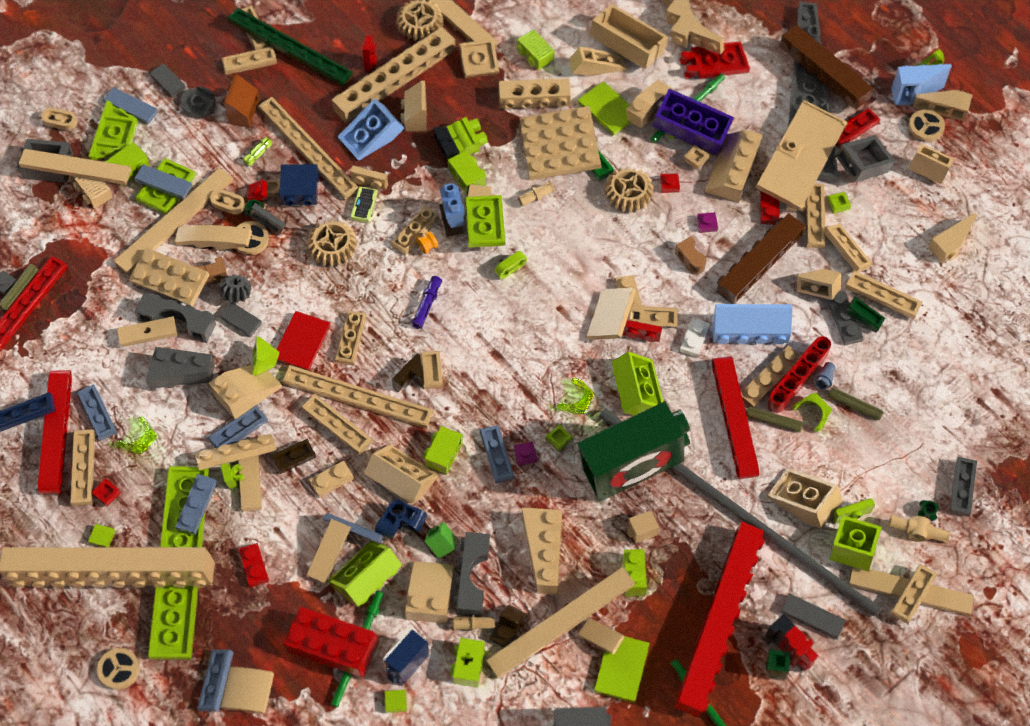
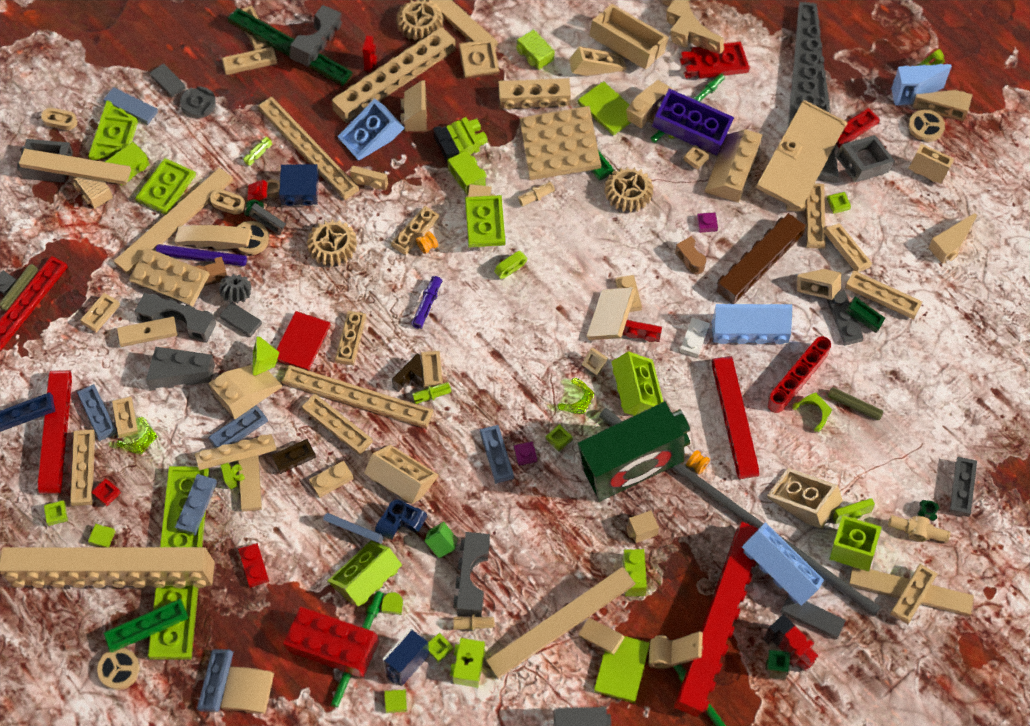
sand blue tile [134,164,192,200] -> none
dark orange slope [223,75,260,128] -> none
tan tile [307,519,351,583] -> none
tile [351,187,378,223] -> none
tan slope [405,561,454,624] -> none
lime brick [423,426,463,475] -> none
medium blue hips [439,183,465,237] -> none
dark brown slope [489,605,527,648] -> none
tan wedge [522,508,562,595] -> none
tan plate [627,306,678,327] -> none
red plate [660,173,680,193] -> none
tan plate [741,345,802,408] -> none
olive axle [746,407,803,432] -> none
red plate [760,191,780,225] -> none
reddish brown brick [780,24,873,110] -> none
sand blue cone [814,362,836,390] -> none
none -> lime plate [44,500,68,526]
none -> tan plate [80,293,120,333]
none -> green tile [103,598,189,653]
none -> tan plate [112,397,139,438]
none -> dark purple axle [156,244,247,266]
none -> dark grey arch [289,5,342,66]
none -> lime tile [381,592,403,615]
none -> lime axle [412,382,451,404]
none -> lime plate [428,633,454,663]
none -> tan plate [582,348,608,375]
none -> tan door [649,632,703,669]
none -> light orange wheel [686,450,710,475]
none -> light blue slope [742,522,824,606]

